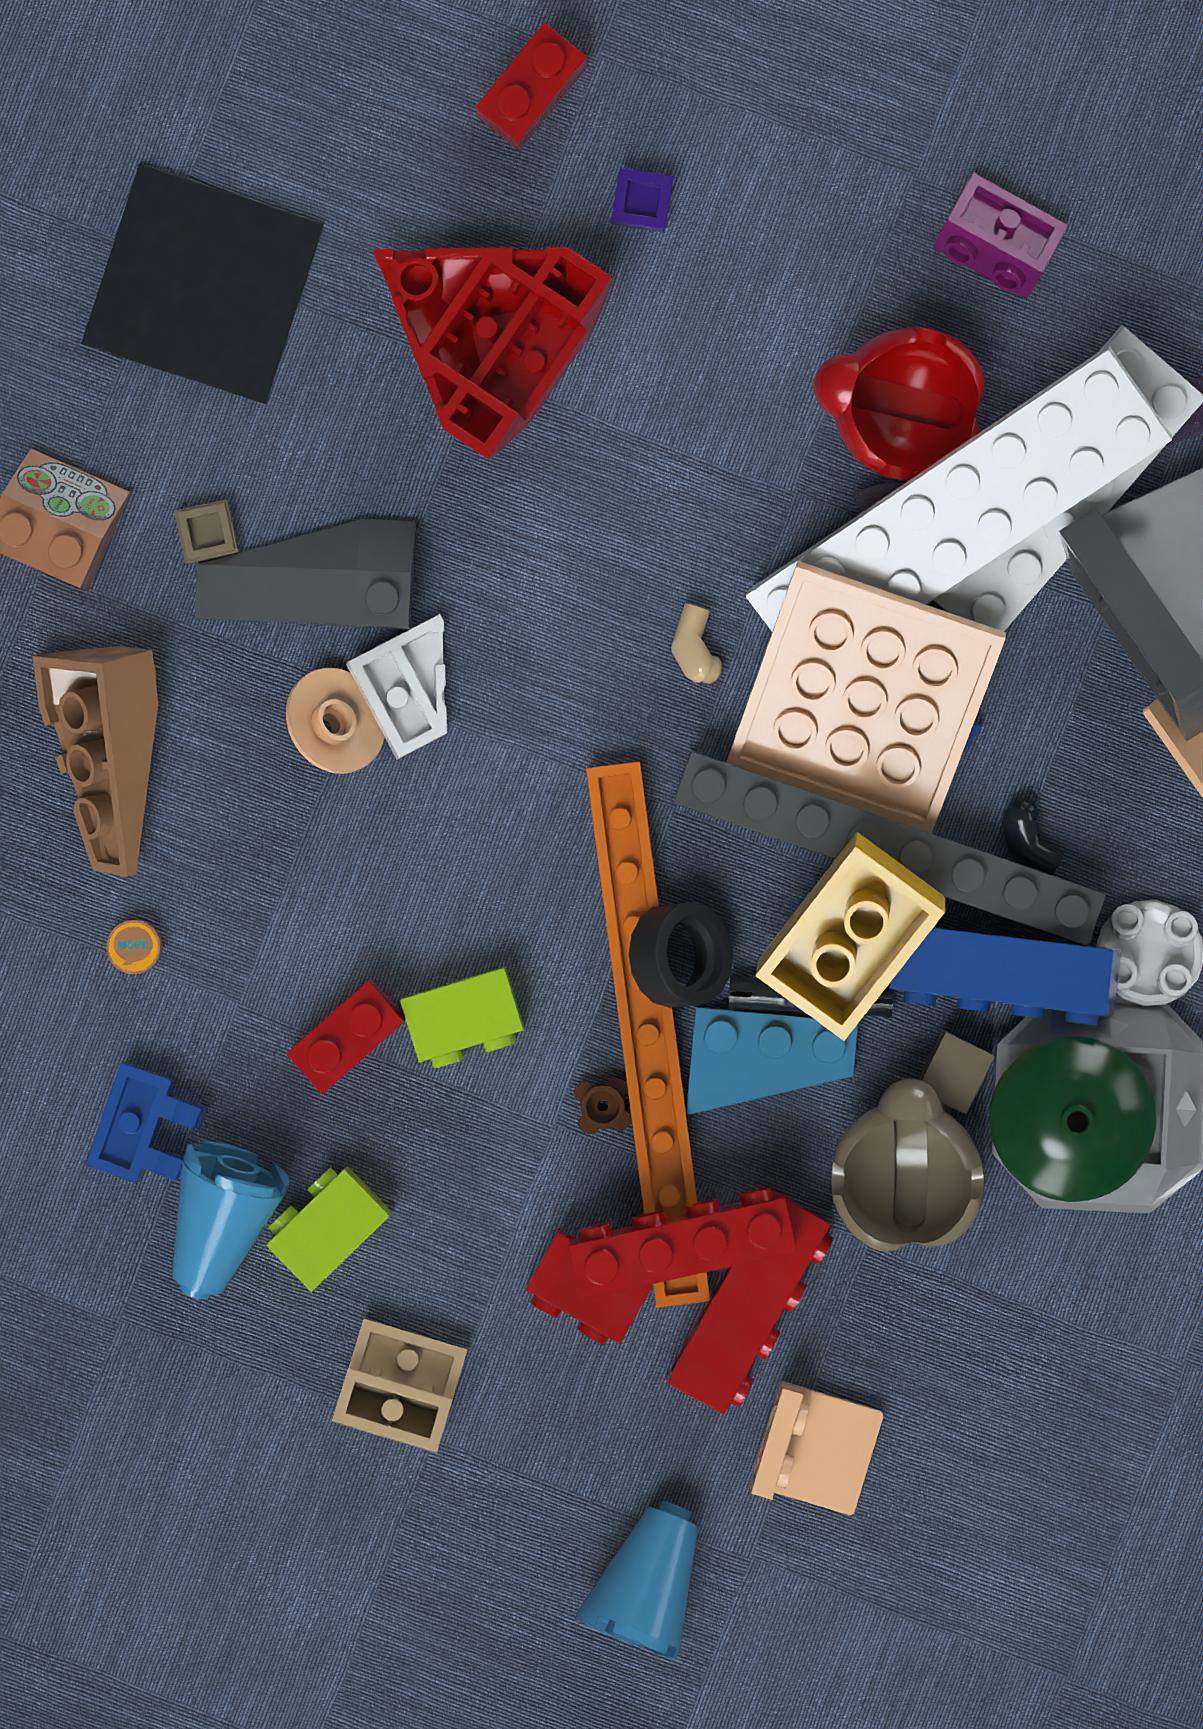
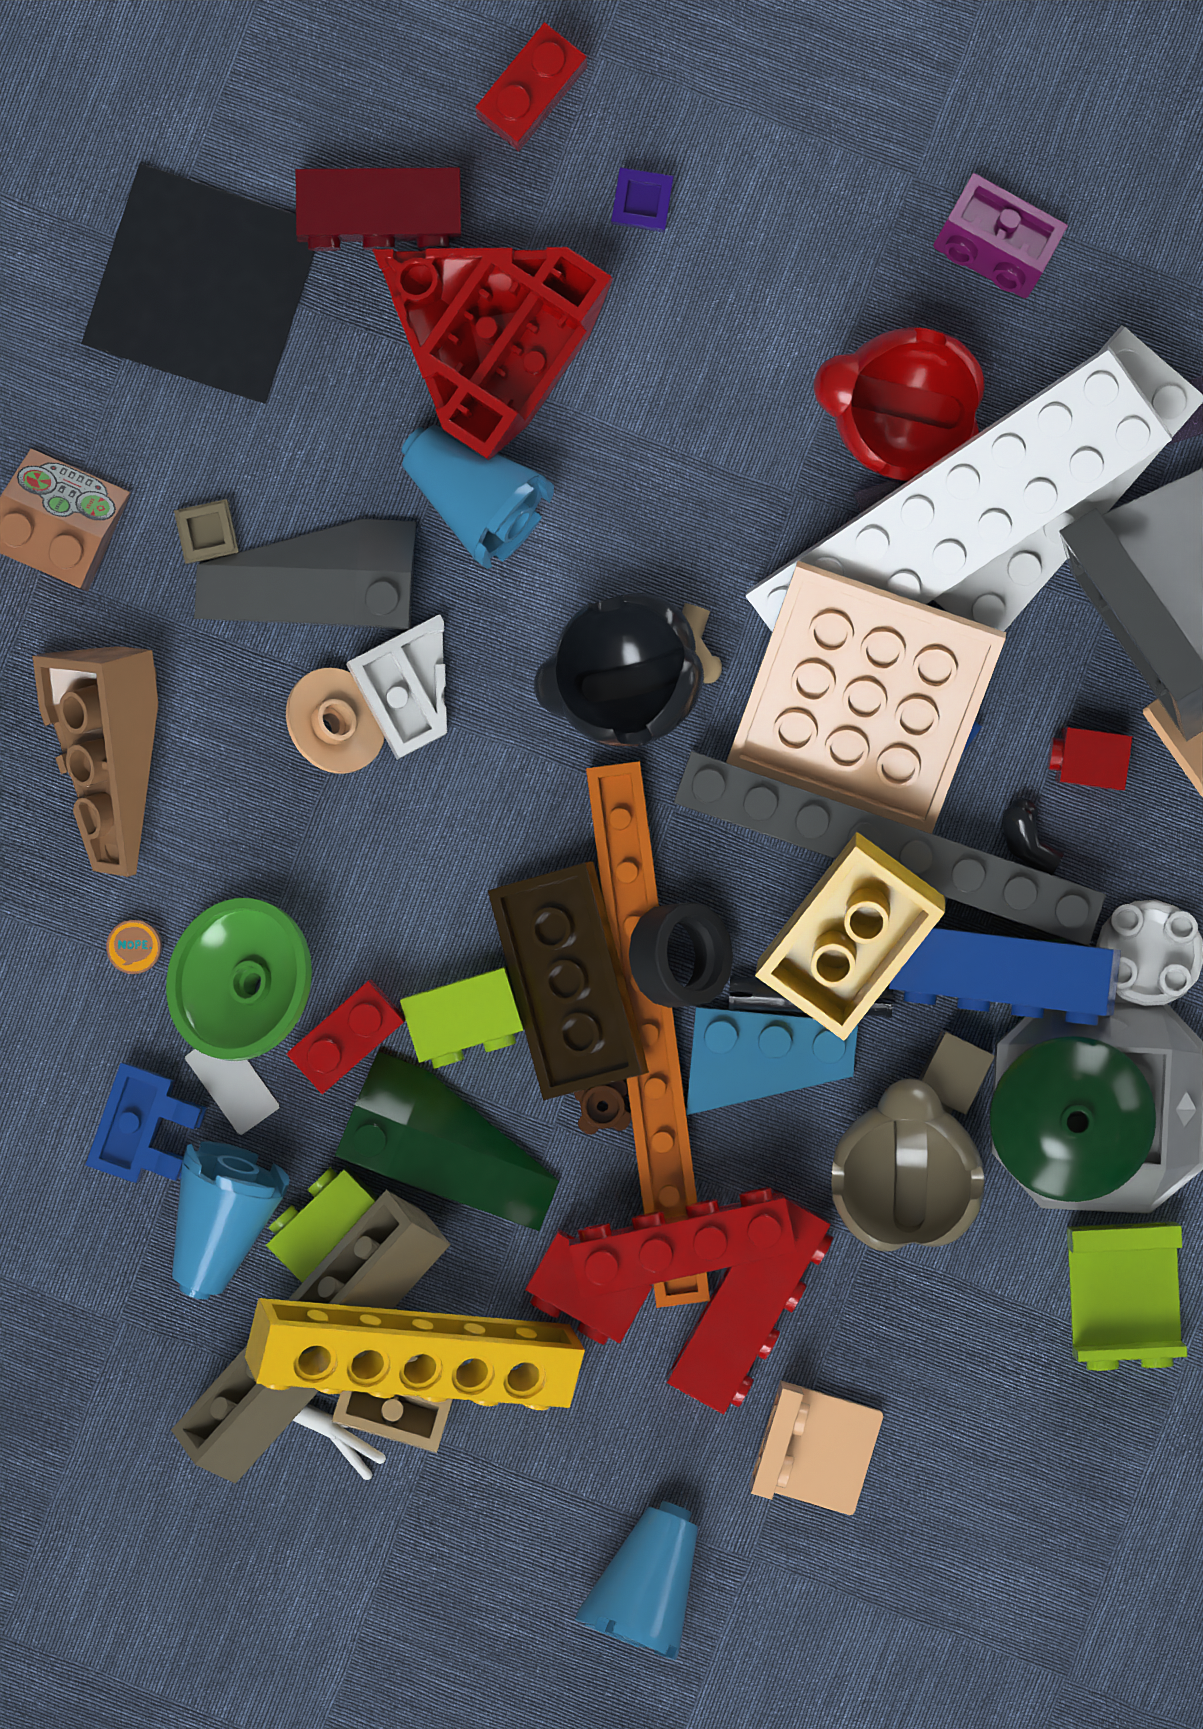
none -> bright green dish [166,898,312,1061]
none -> dark tan brick [171,1190,451,1484]
none -> white sticker [185,1049,279,1135]
none -> yellow brick [245,1298,585,1410]
none -> white plant [293,1404,386,1480]
none -> dark red brick [295,167,461,251]
none -> dark green wedge [335,1050,559,1231]
none -> dark azure cone [401,425,554,569]
none -> dark brown plate [487,861,649,1101]
none -> black piece [534,592,704,747]
none -> red brick [1047,727,1133,791]
none -> lime panel [1067,1221,1187,1371]

